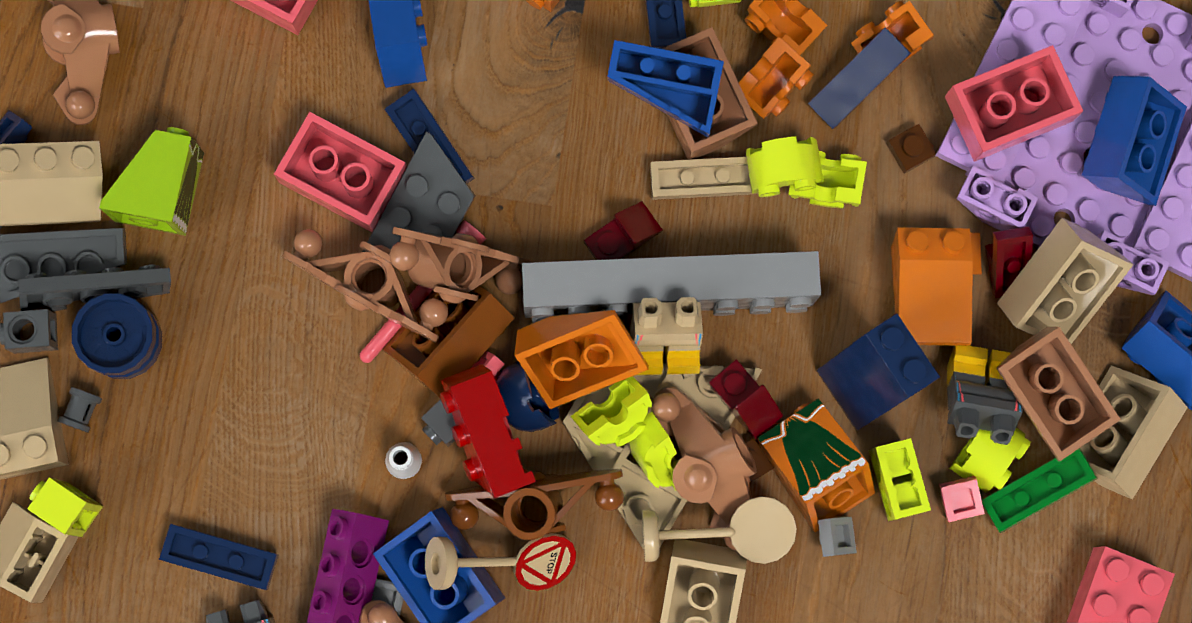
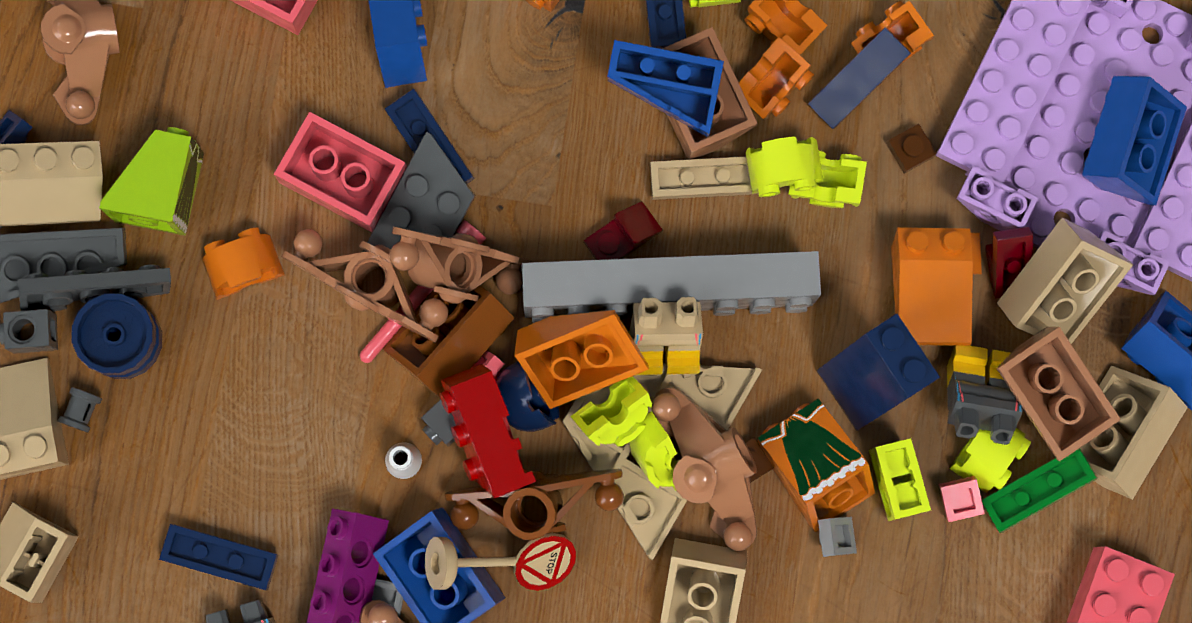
neon yellow brick [27,477,103,537] -> none
tan piece [642,496,797,564] -> none
dark red slope [708,359,783,440] -> none
coral brick [945,45,1083,162] -> none
none -> orange cylinder [202,227,285,300]

